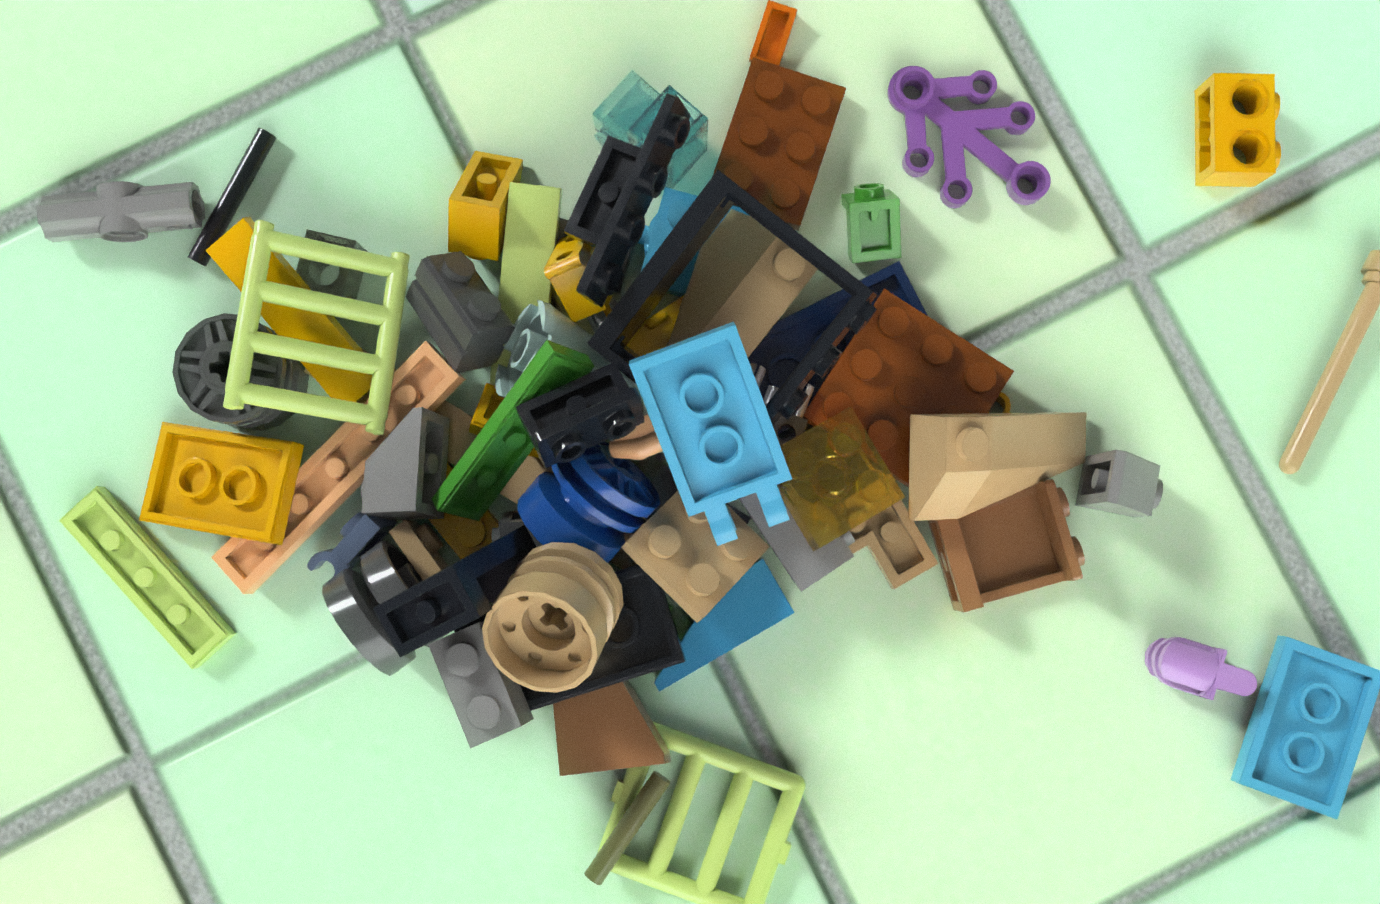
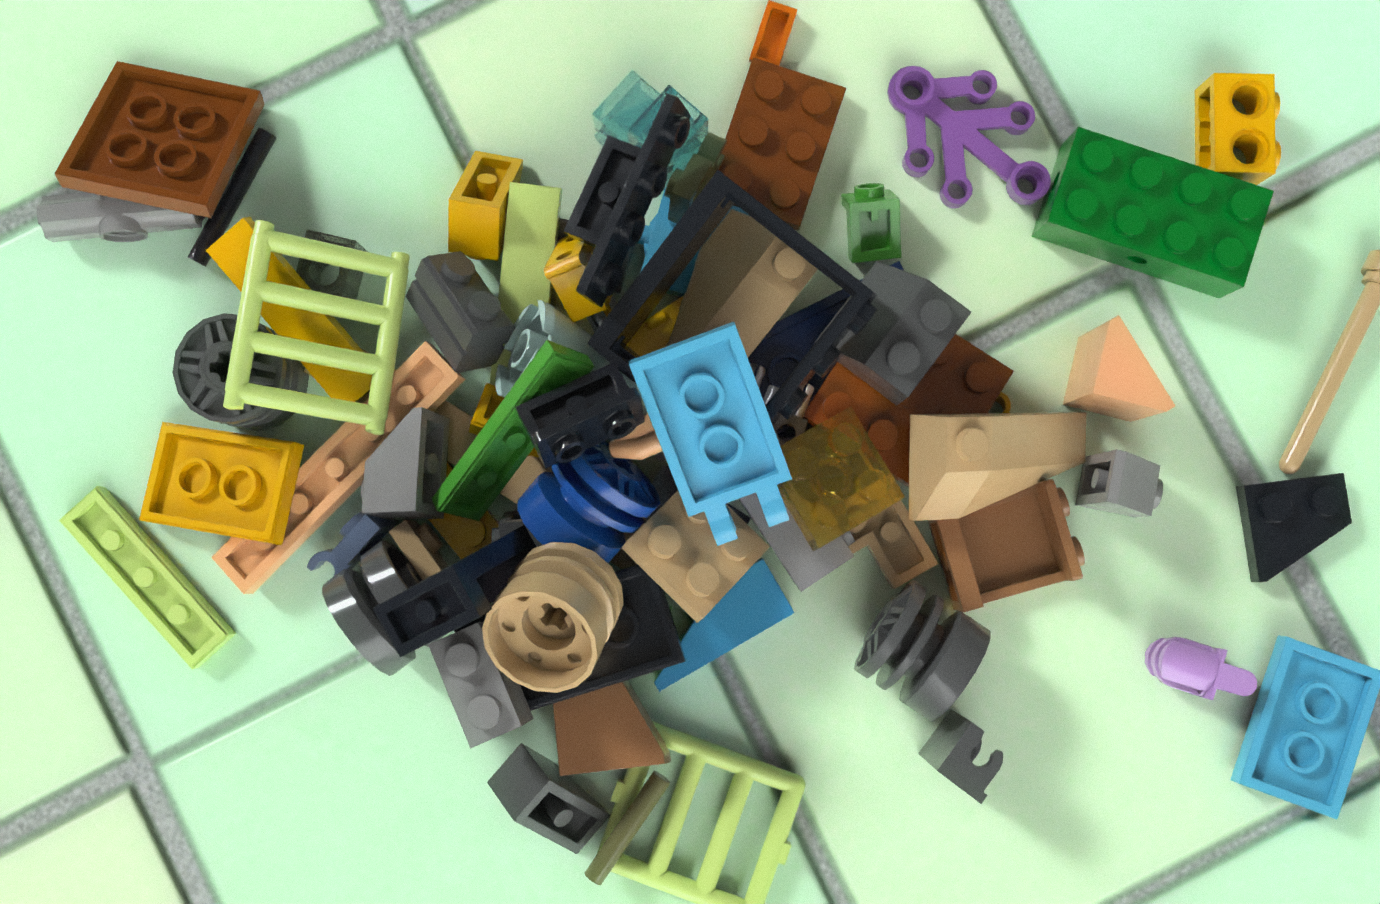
none -> dark orange plate [54,61,265,218]
none -> dark grey slope [487,743,610,854]
none -> olive plate [665,132,727,224]
none -> dark grey slope [814,261,971,406]
none -> dark grey wheel [854,580,991,722]
none -> dark grey hinge [918,709,1003,804]
none -> green brick [1032,127,1274,298]
none -> light nougat slope [1063,315,1175,422]
none -> black wing [1236,473,1352,582]

